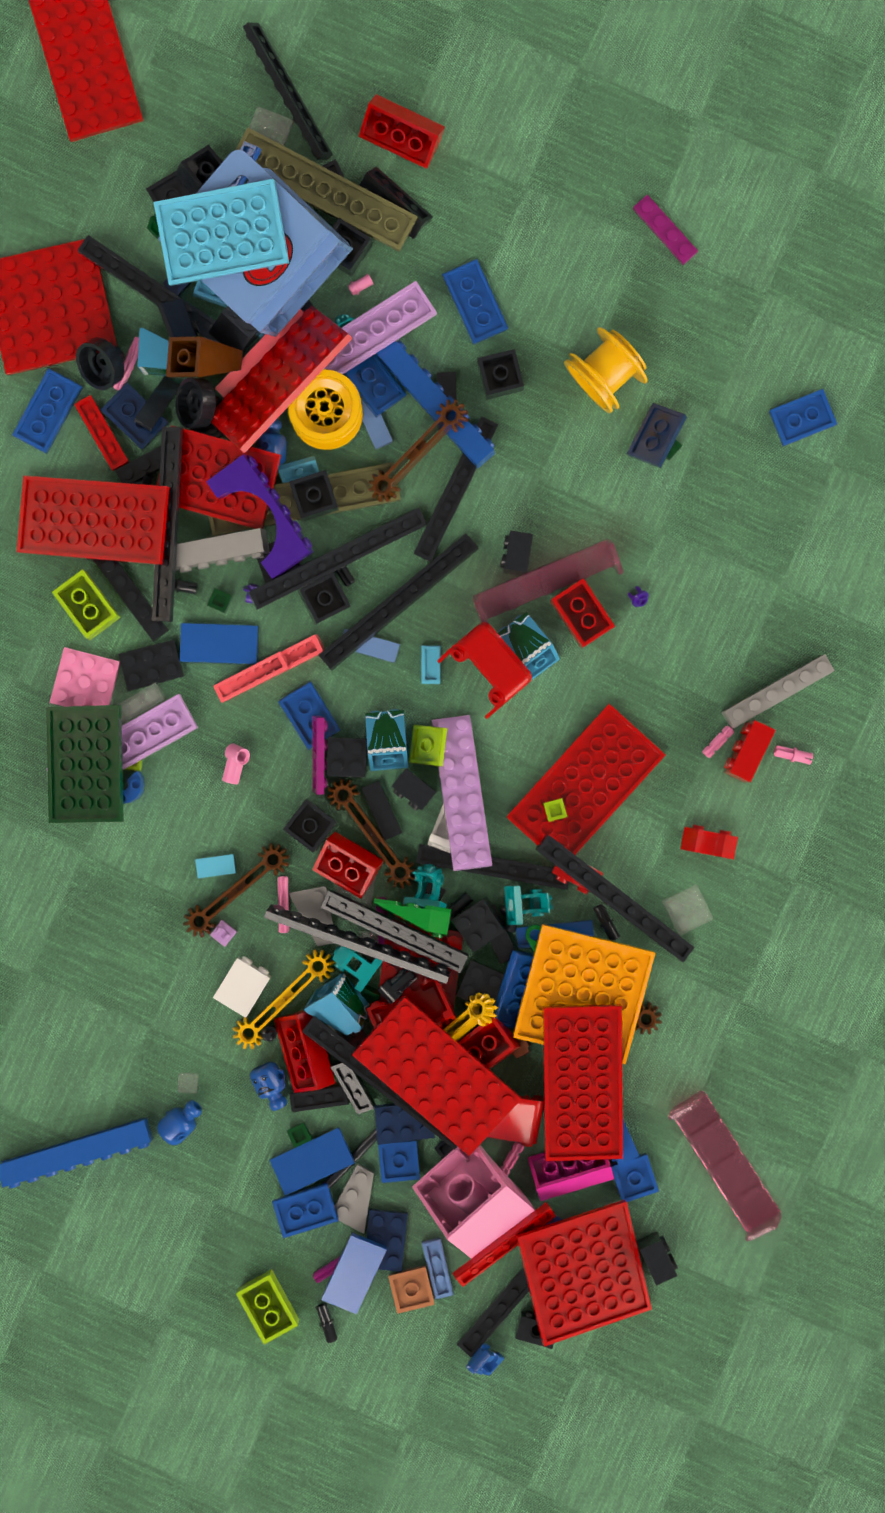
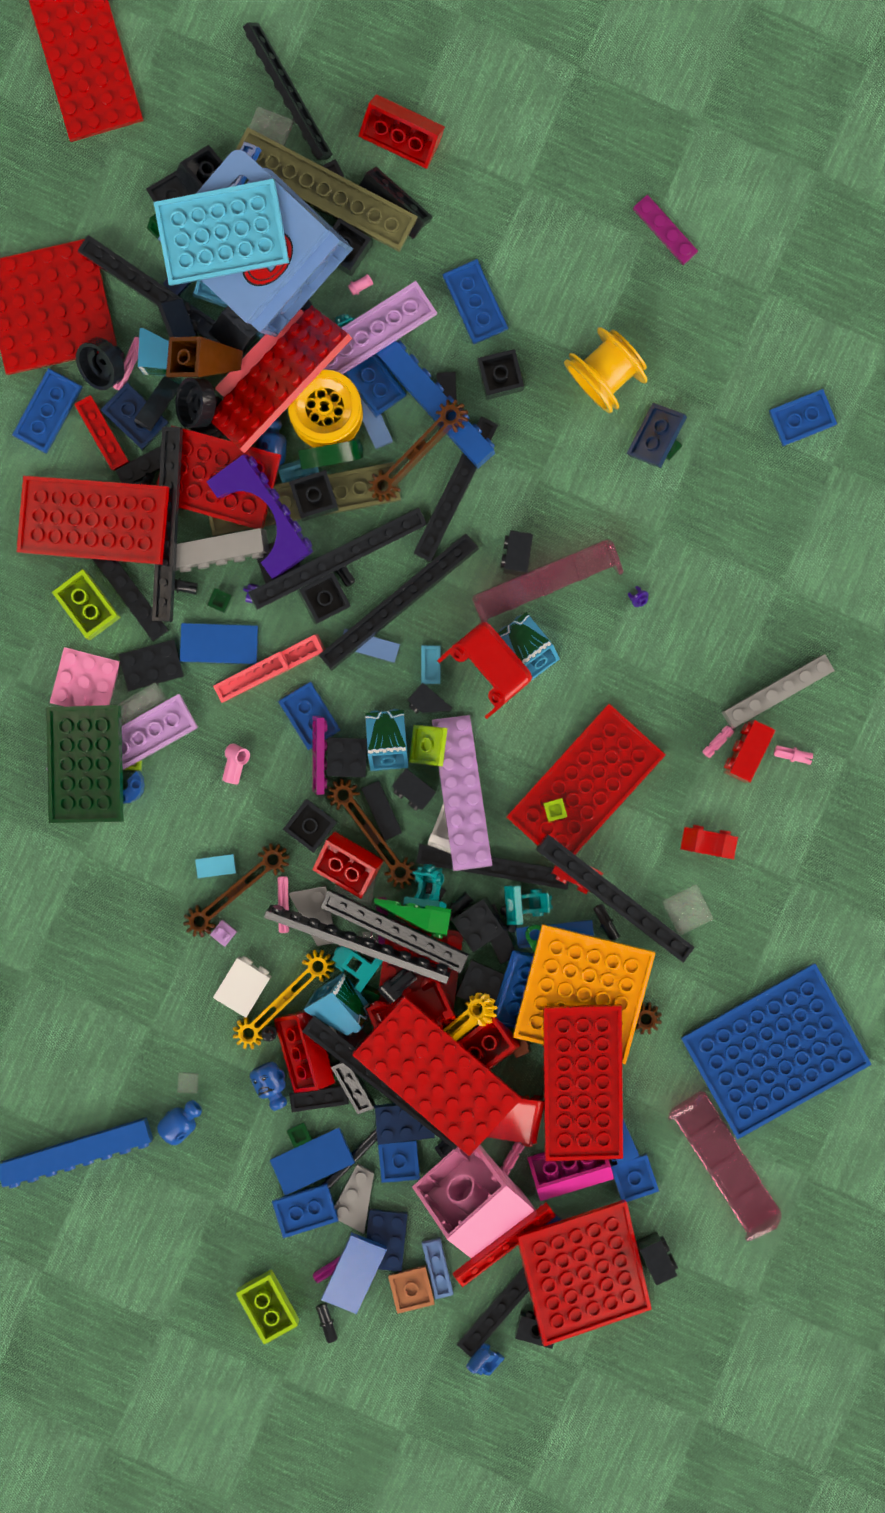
red brick [550,578,615,649] -> none
none -> dark green arch [298,439,363,470]
none -> black slope [408,682,452,714]
none -> blue plate [680,963,872,1140]

